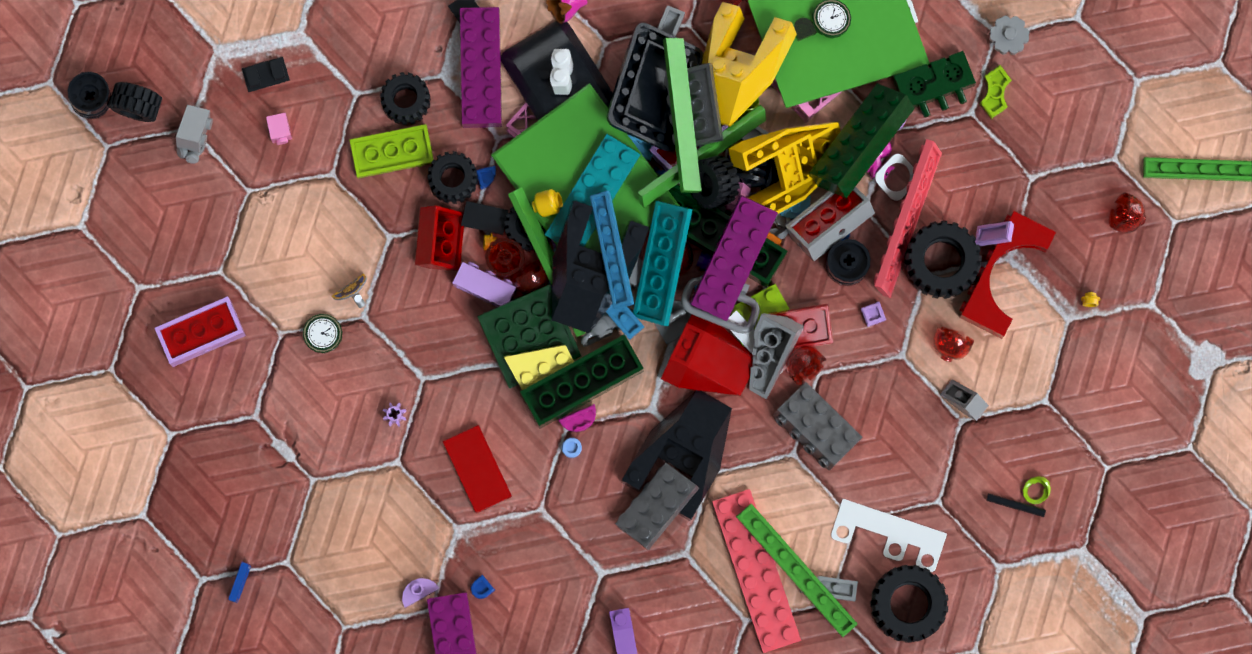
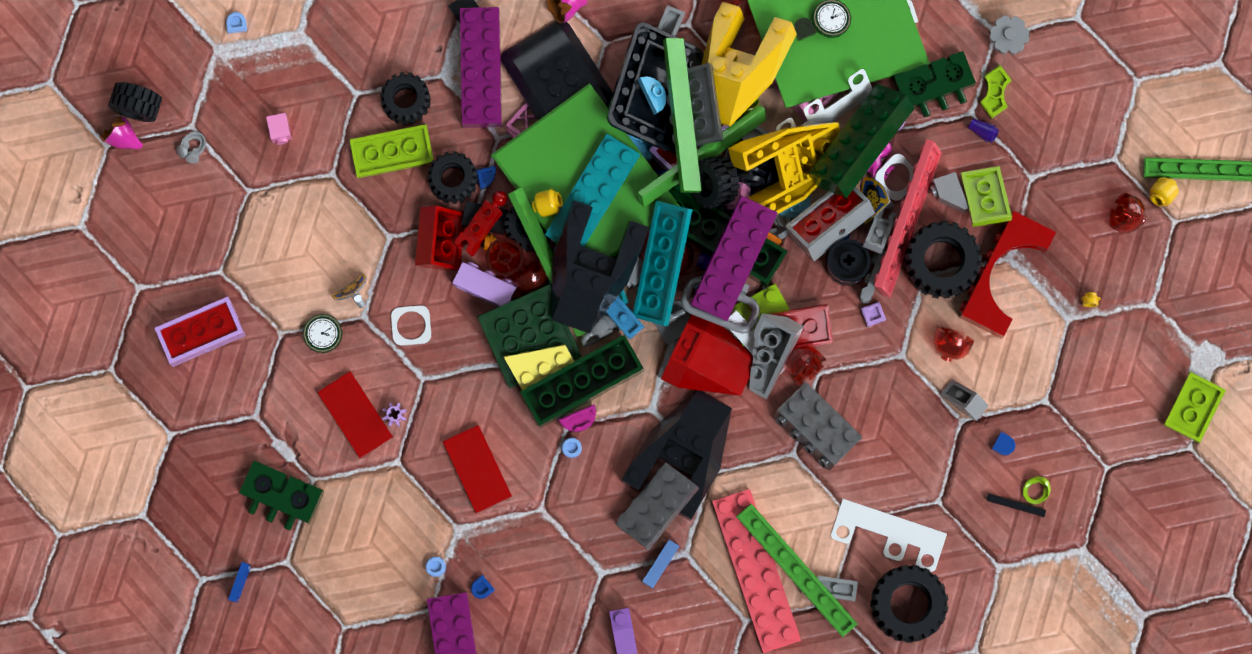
black wheel [67,72,111,119] -> none
light grey brick [176,105,213,153] -> none
black piece [242,56,290,92] -> none
lavender plate [402,578,440,608] -> none
white brick [550,49,573,95] -> none
dark azure tile [590,190,634,310] -> none
lavender tile [975,221,1014,246] -> none
none -> dark pink hat [100,116,143,149]
none -> light blue tile [226,12,247,34]
none -> dark green piece [239,460,324,531]
none -> red tile [317,371,394,459]
none -> white piece [391,306,431,346]
none -> light blue tile [426,557,446,577]
none -> red plate [454,191,508,257]
none -> medium azure plate [637,76,667,115]
none -> medium blue piece [642,540,679,589]
none -> white piece [776,69,872,131]
none -> light grey hinge [859,250,887,304]
none -> shield [861,177,894,225]
none -> light grey hinge [863,209,896,254]
none -> light grey slope [930,172,969,213]
none -> lime plate [961,166,1012,227]
none -> dark purple cone [968,119,999,143]
none -> blue tile [991,432,1015,456]
none -> yellow head [1149,177,1179,207]
none -> lime plate [1164,372,1226,443]

